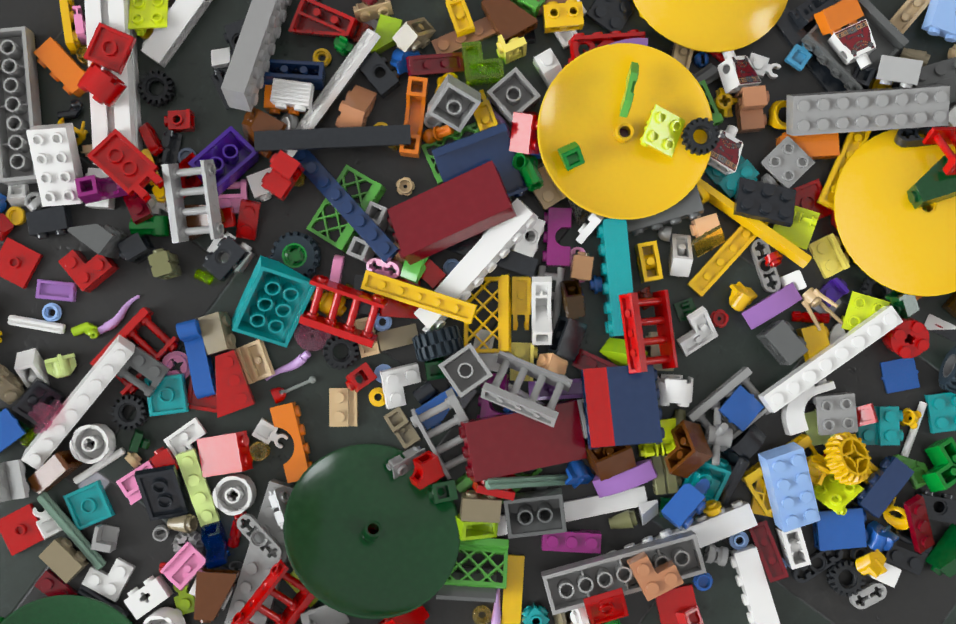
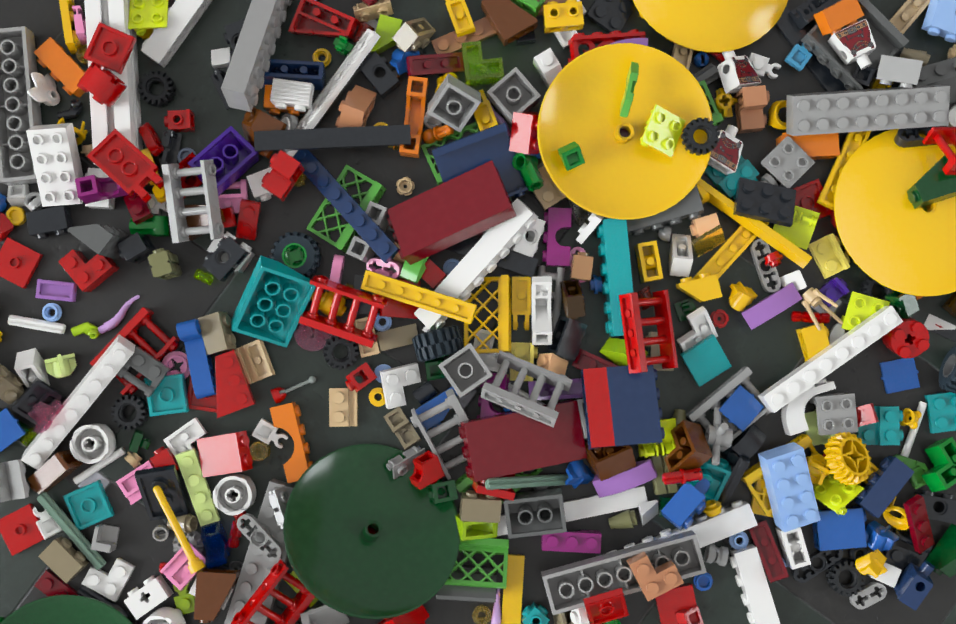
lavender animal [265,350,311,381] -> none
light yellow bracket [496,35,527,64] -> none
white brick [655,374,694,407] -> none
dark grey brick [756,320,808,365] -> none
none -> white plate [27,72,60,106]
none -> yellow piece [153,485,205,574]
none -> red axle [662,468,703,485]
none -> yellow slope [676,272,722,302]
none -> teal tile [680,334,732,387]
none -> dark blue torso [894,560,935,611]

